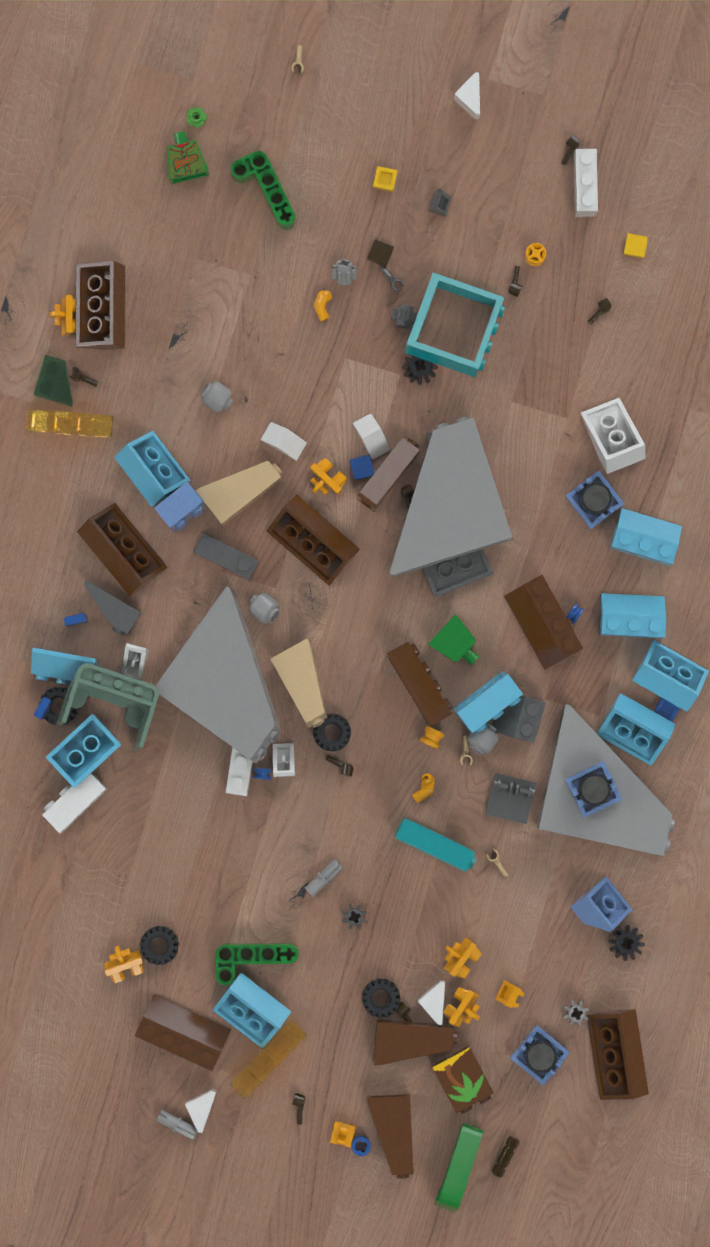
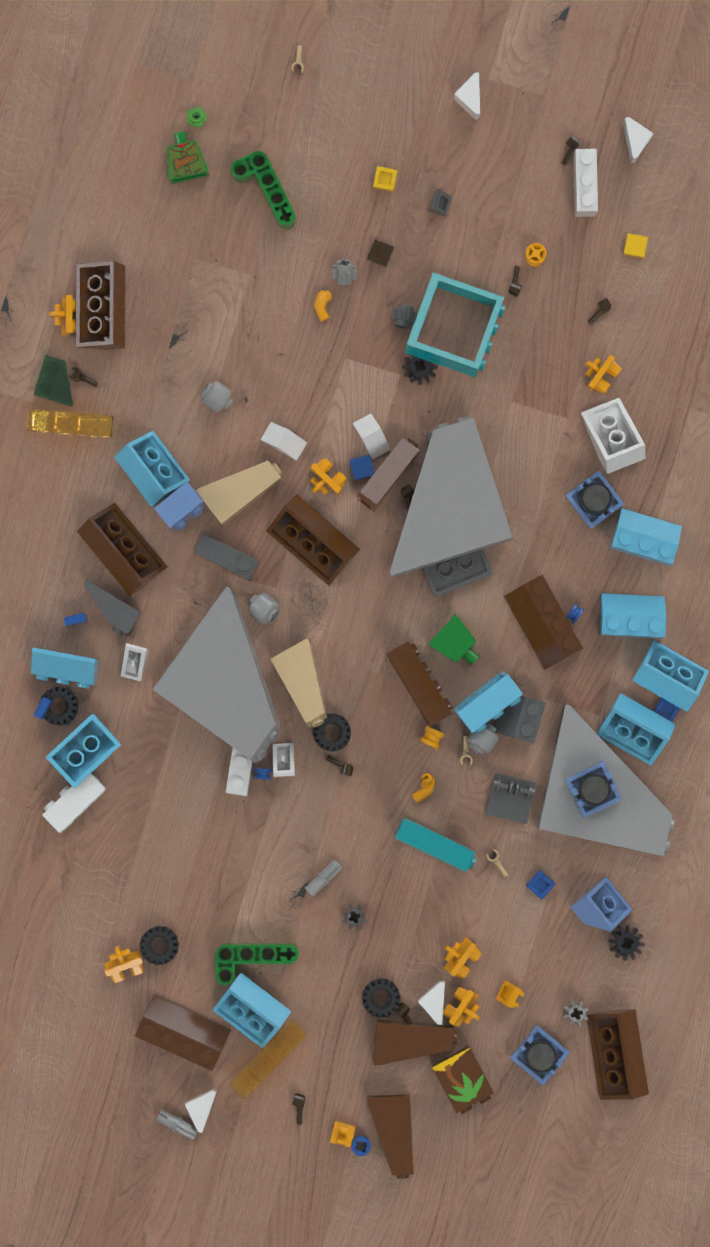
sand green windscreen [56,663,159,751] -> none
dark grey hand [380,267,405,292] -> none
green beam [434,1123,483,1213] -> none
dark brown axle [492,1136,519,1178] -> none
none -> blue tile [526,870,556,900]
none -> light orange hips [585,355,622,395]
none -> white slope [623,117,654,163]

